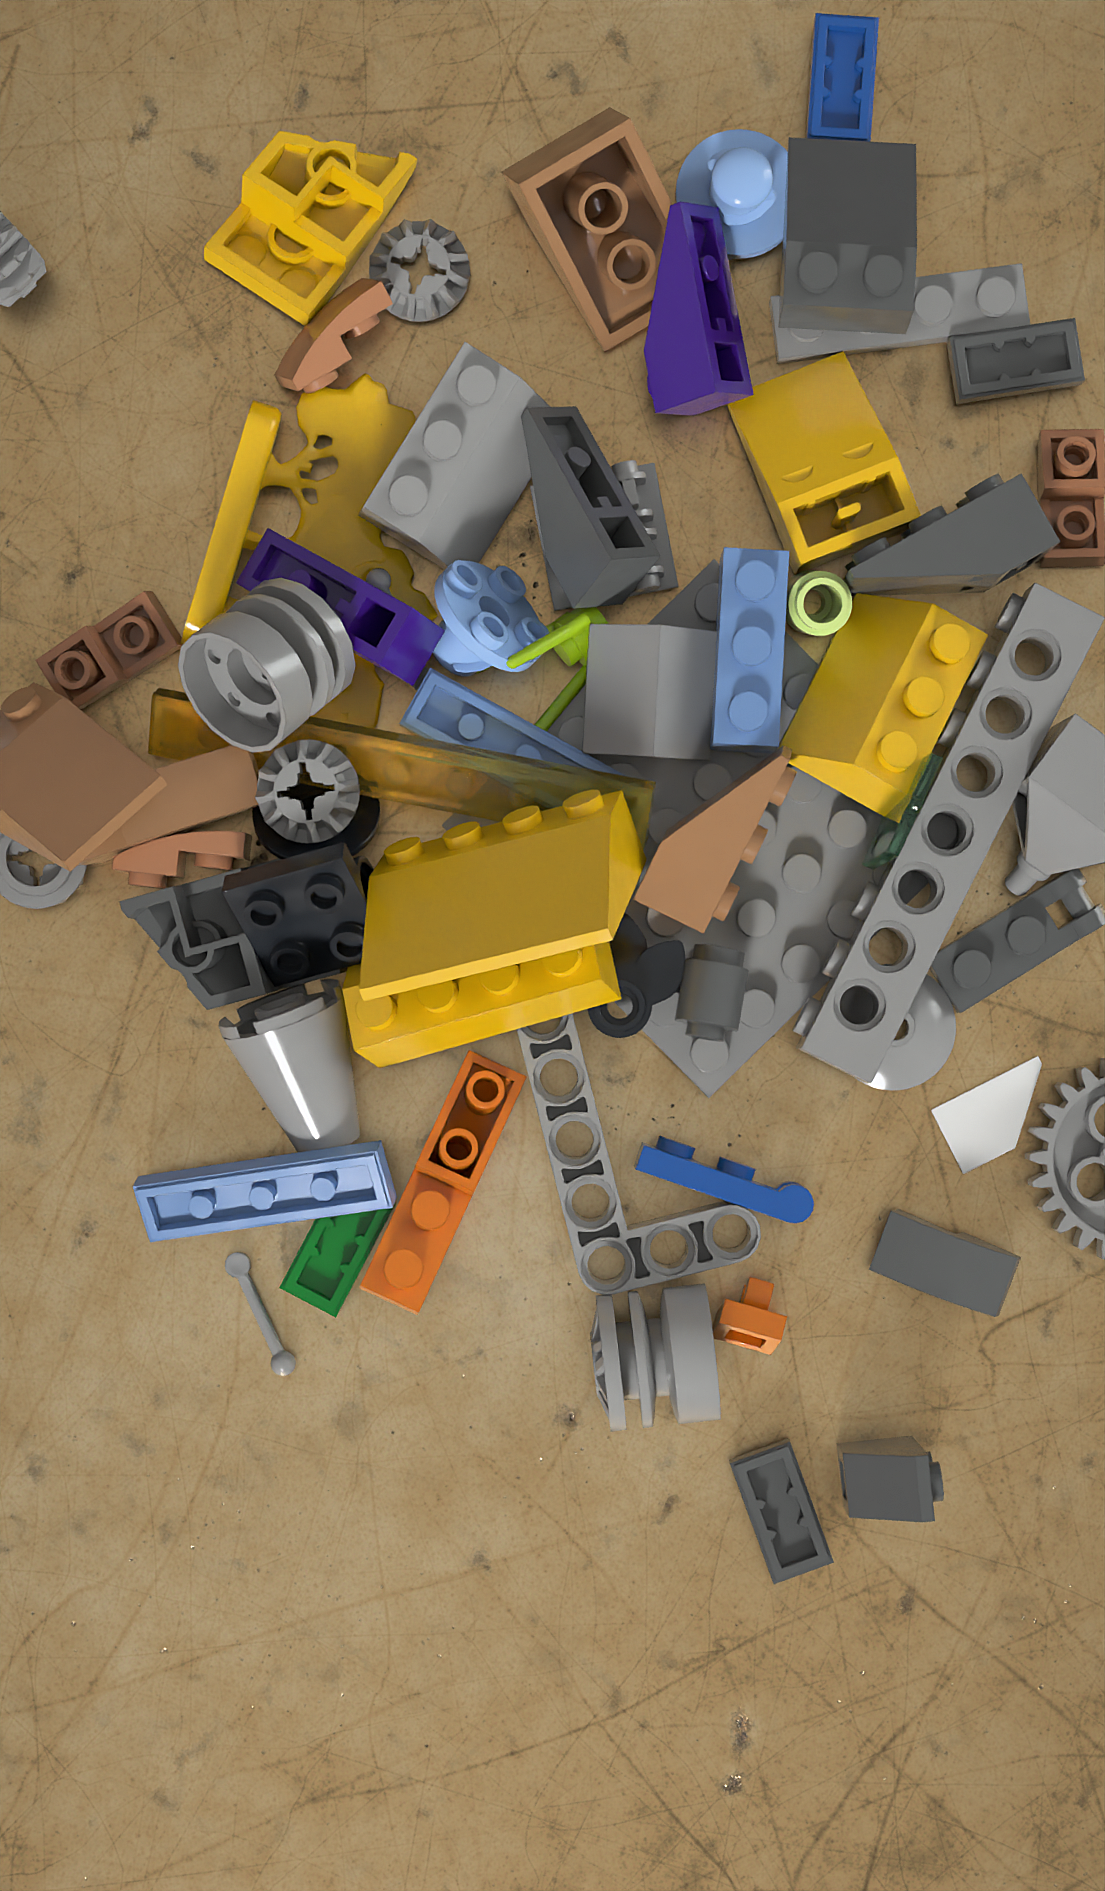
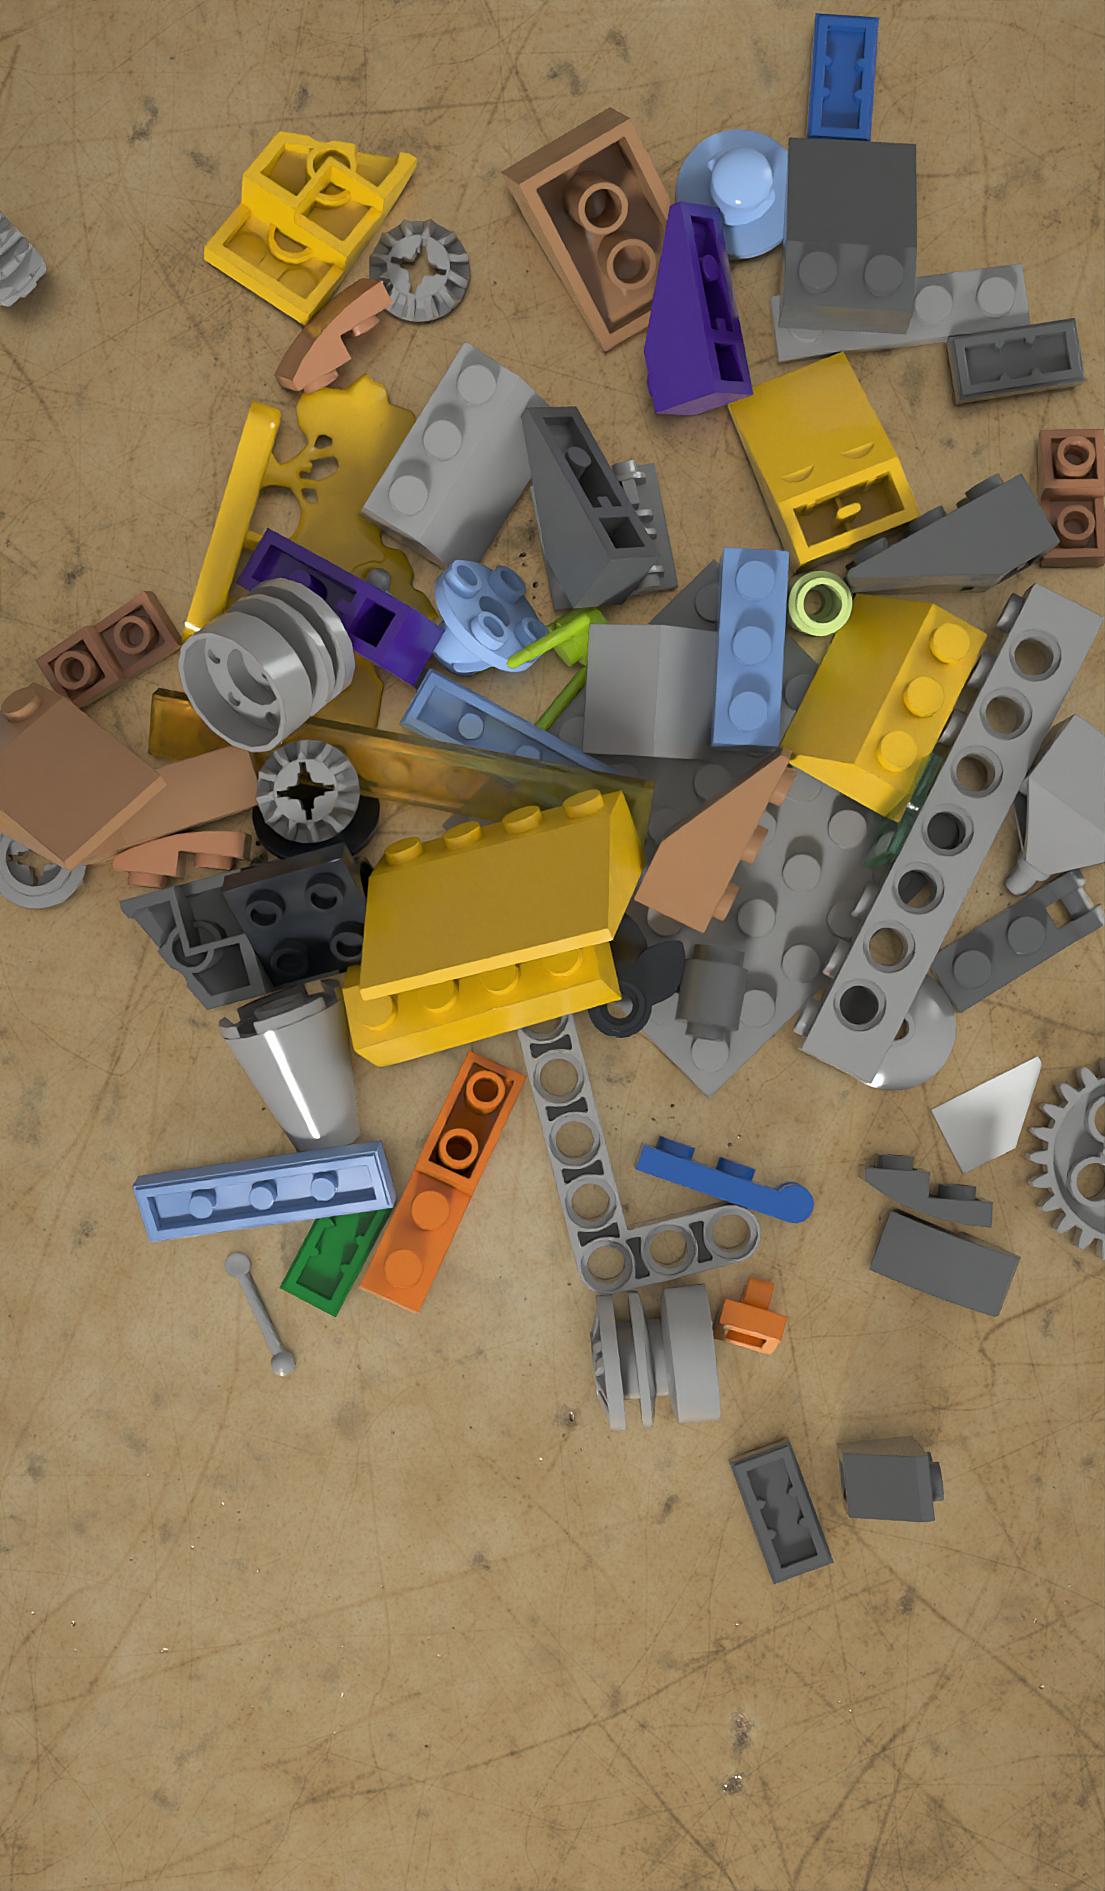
none -> dark grey slope [858,1154,993,1228]

